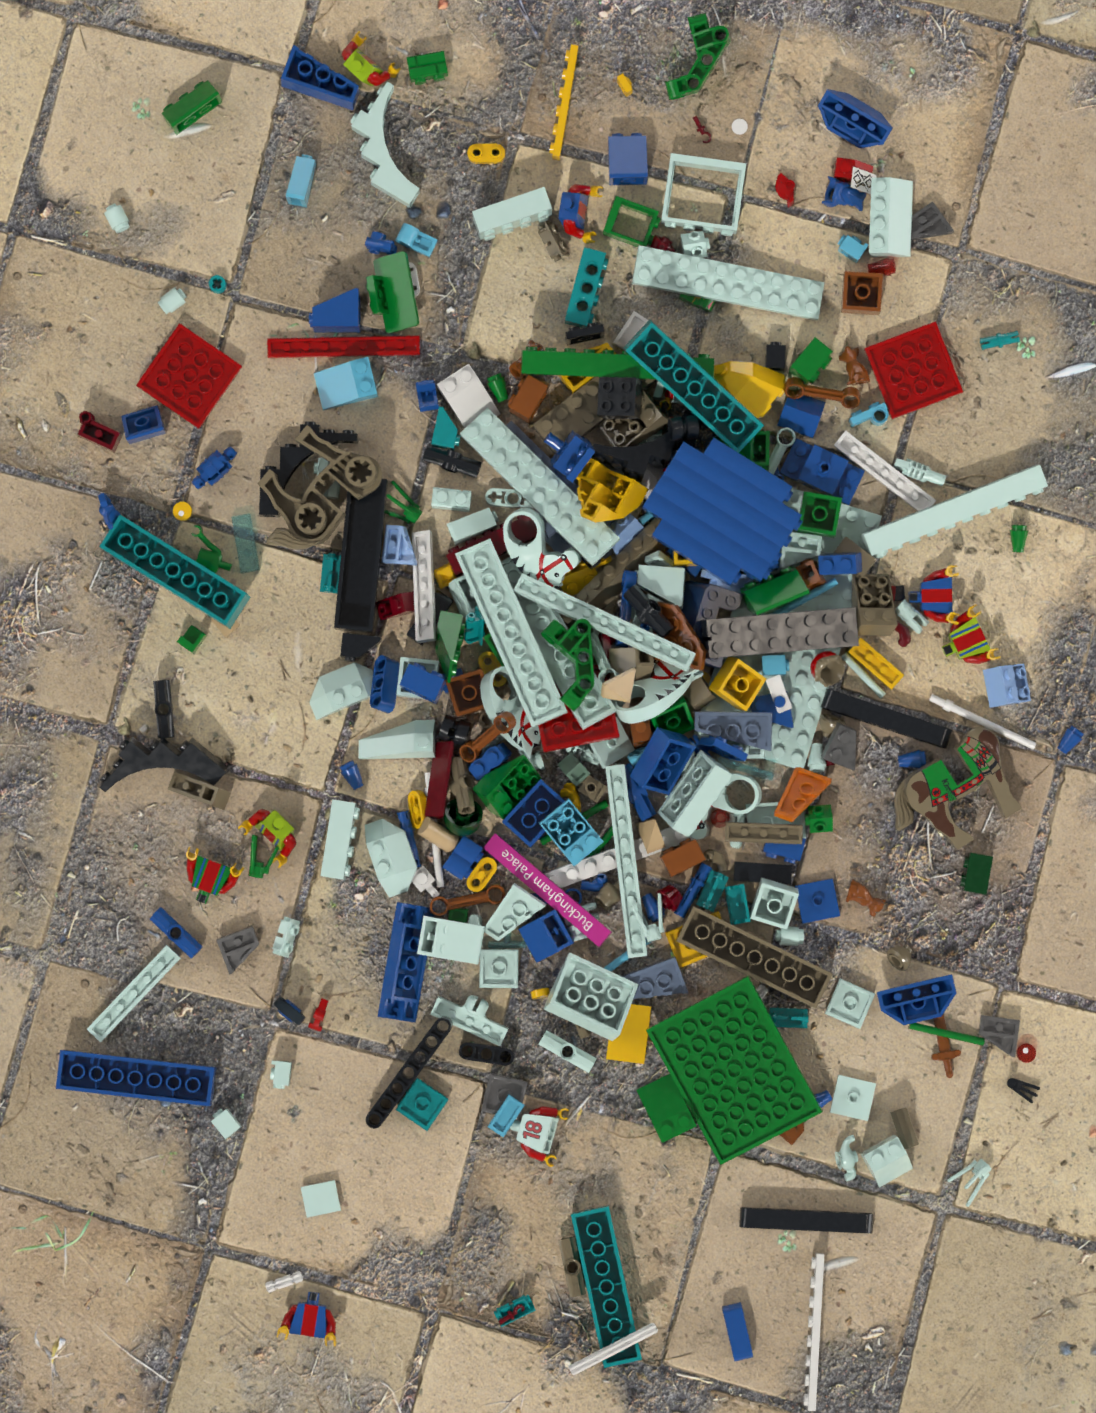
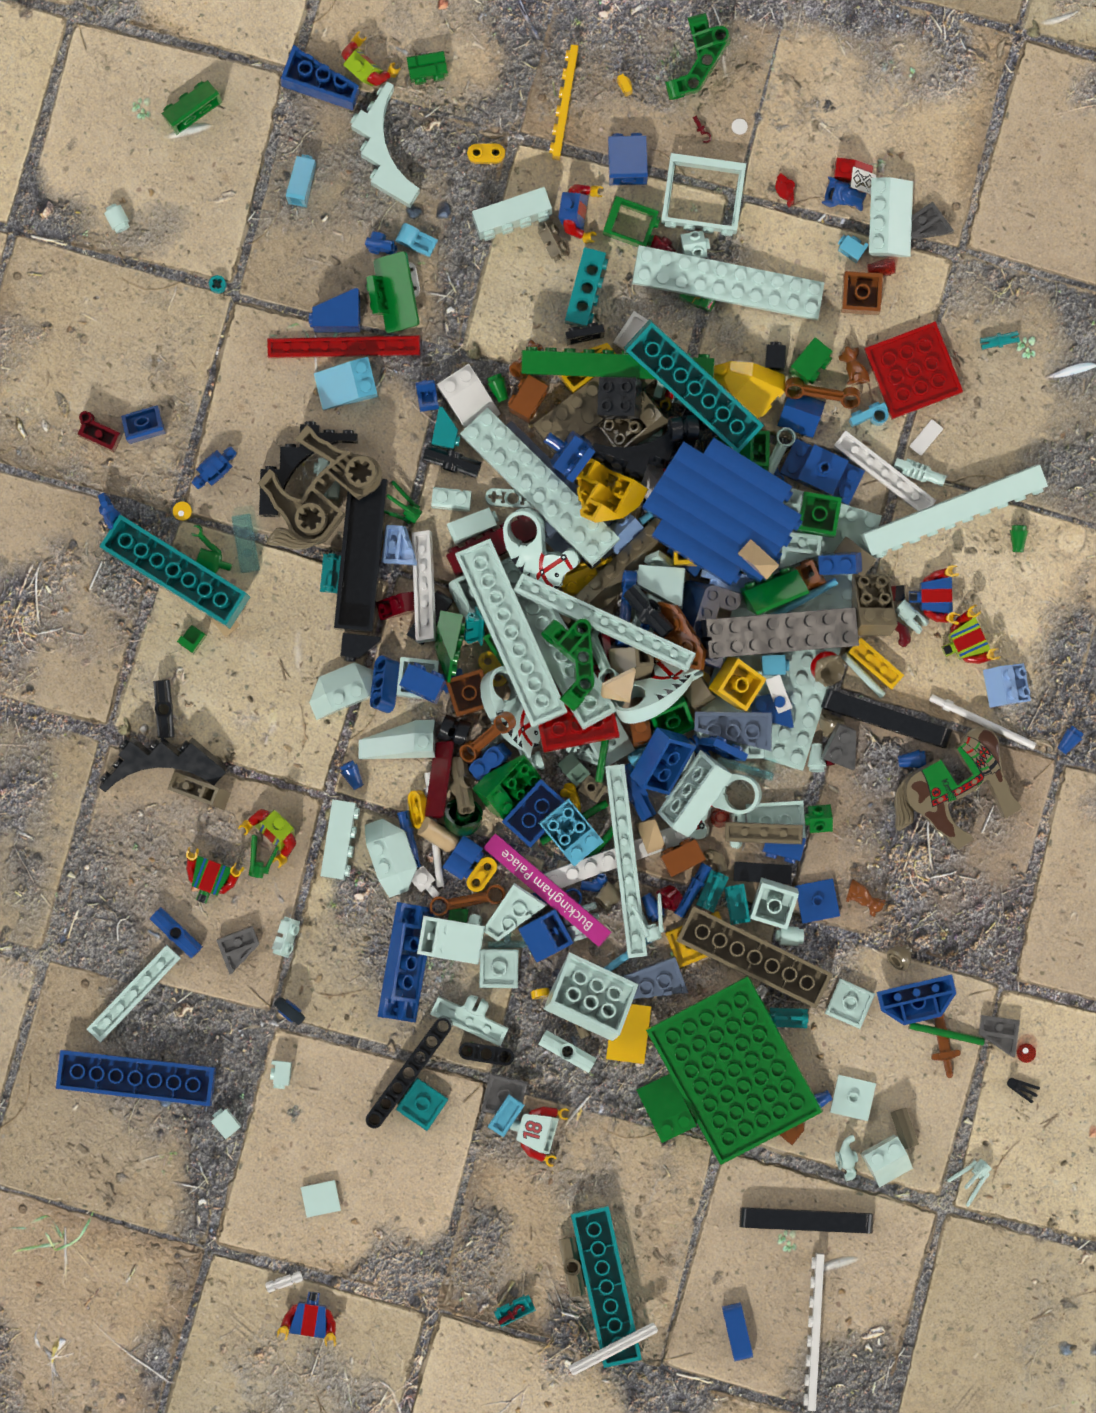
red plate [136,323,242,429] -> none
light aqua brick [158,287,187,314] -> none
red piece [308,998,329,1032] -> none
yellow tile [434,563,456,589] -> none
orange wing [774,767,832,822] -> none
blue wedge [818,89,893,148] -> none
dark green brick [959,853,993,895] -> none
none -> green bar [595,740,609,783]
none -> tan slope [738,539,779,580]
none -> white sticker [910,420,943,455]

